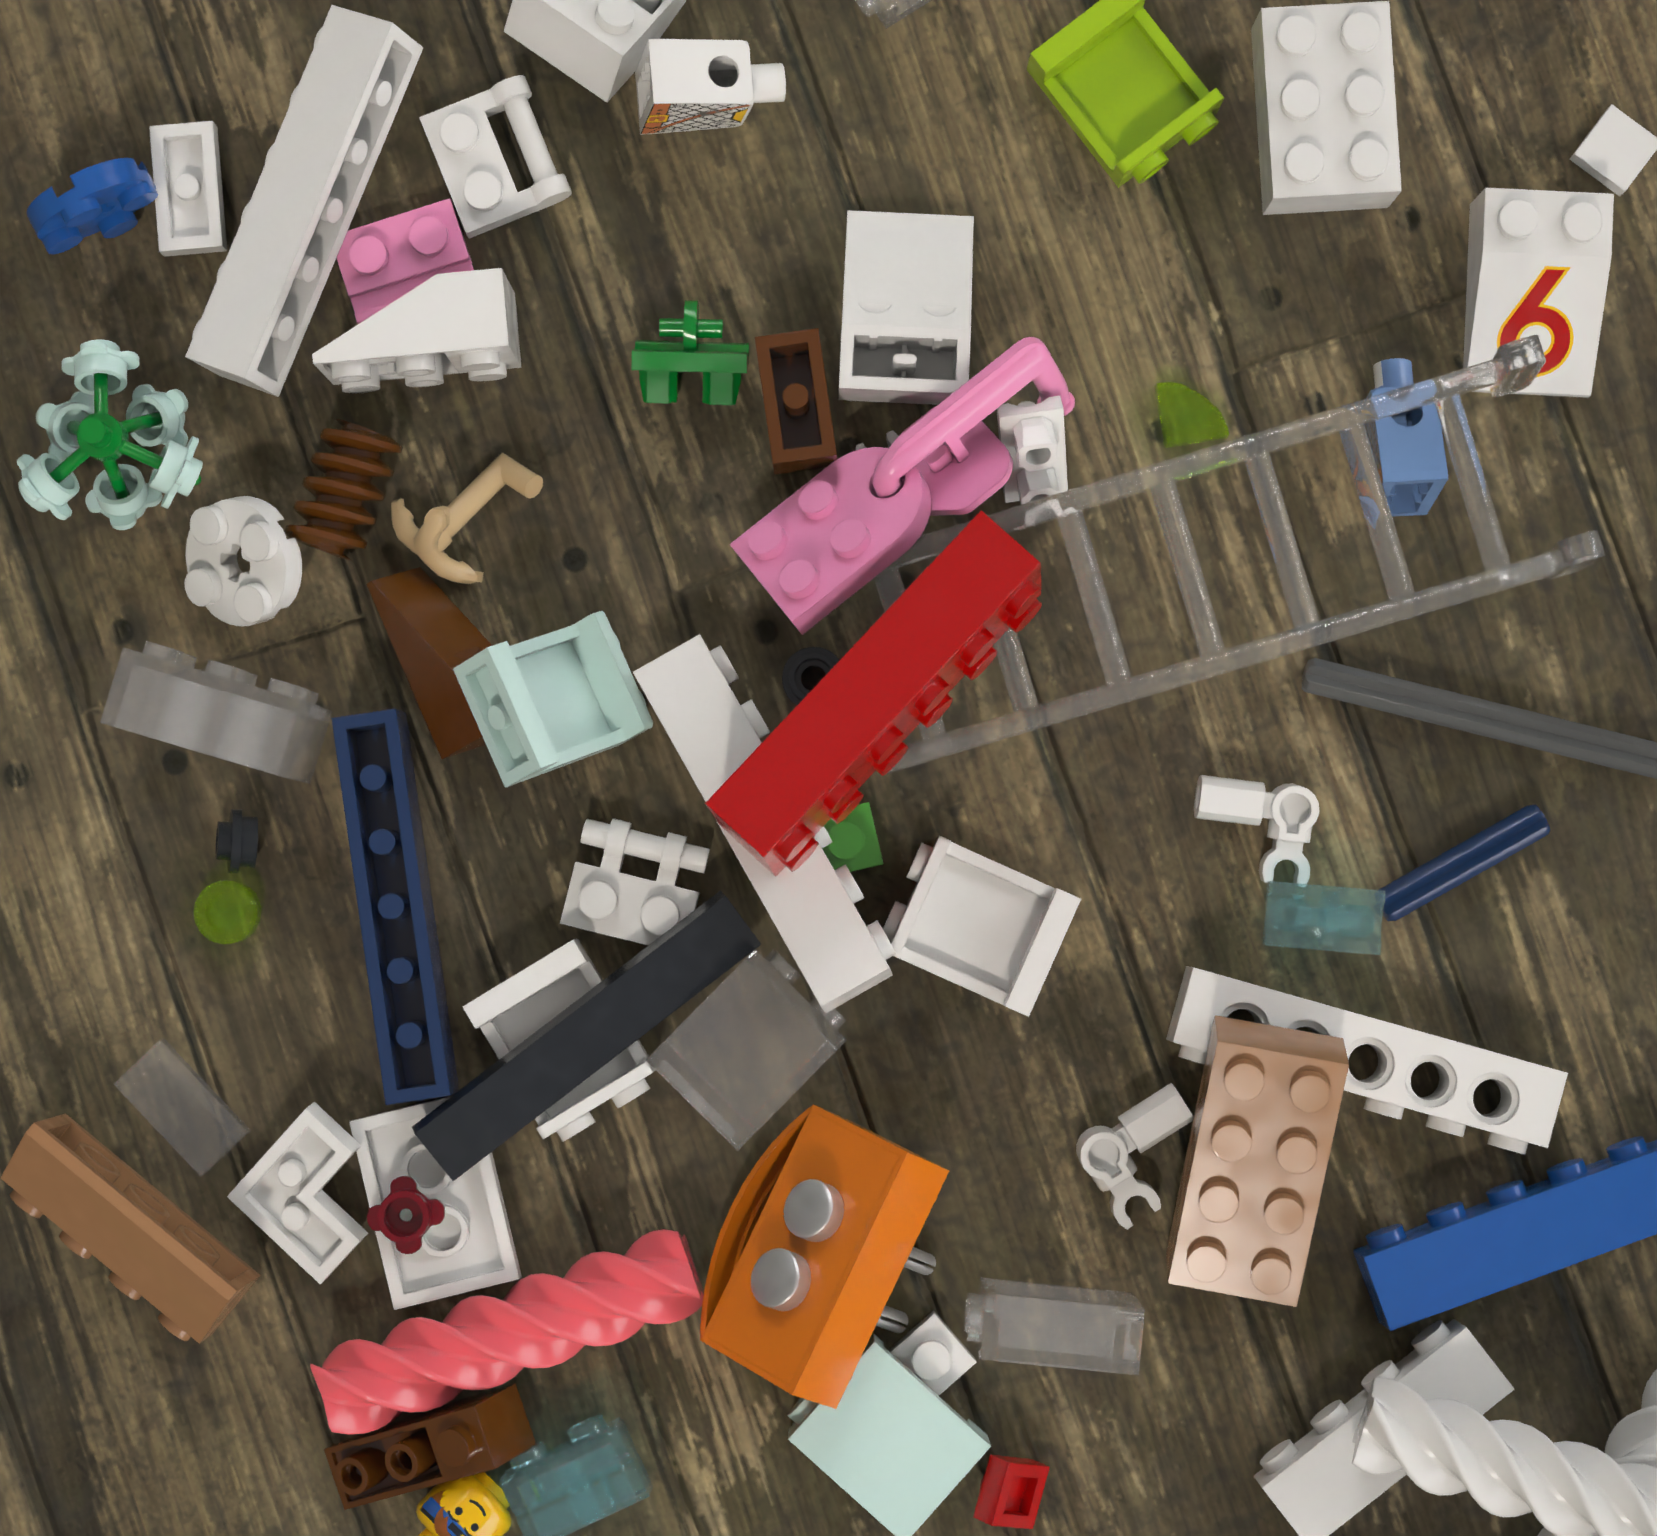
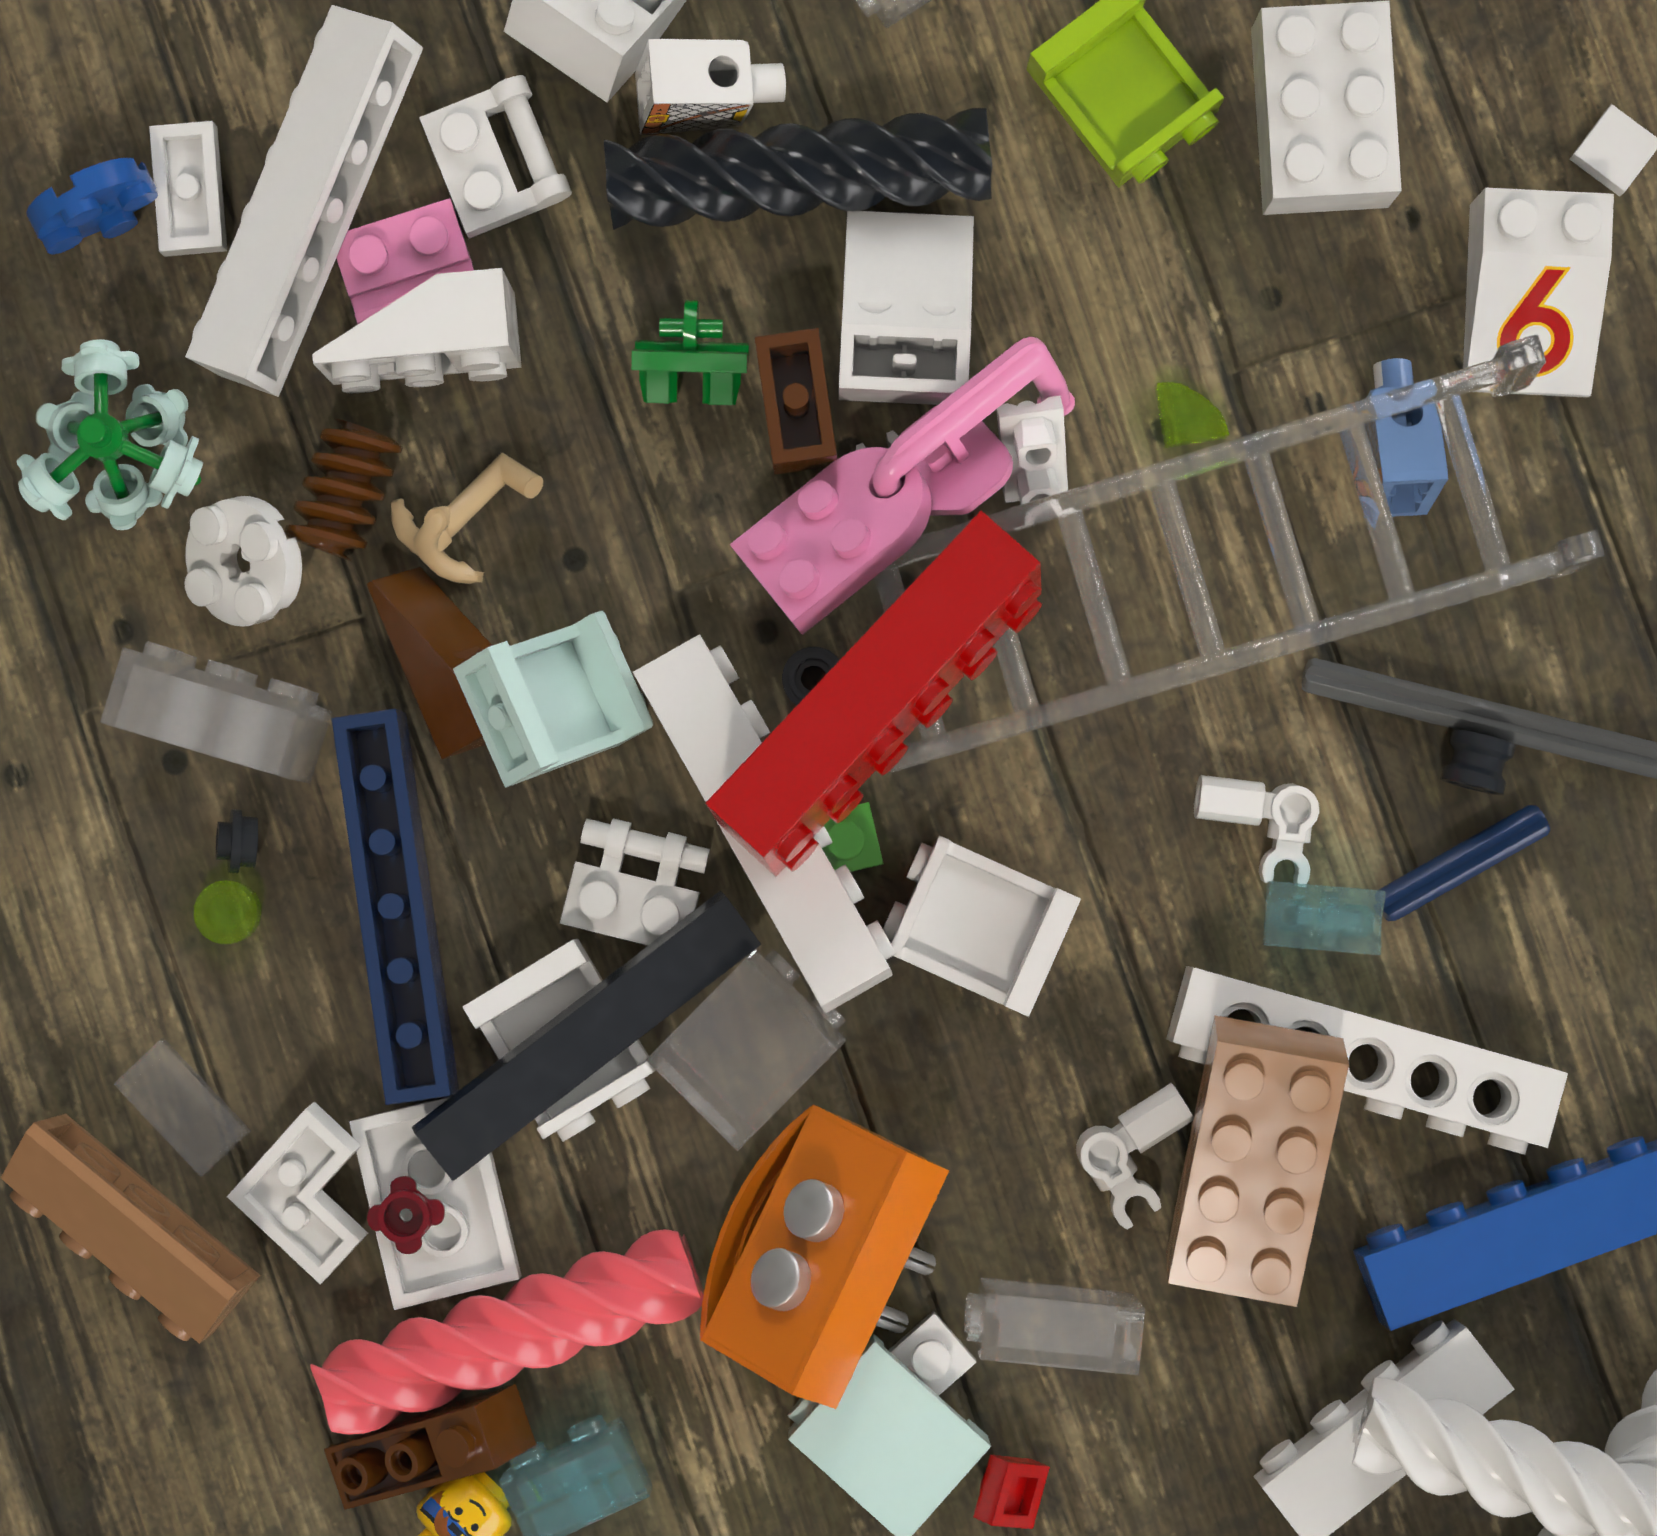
none -> black piece [604,108,992,230]
none -> black wheel [1440,729,1516,795]

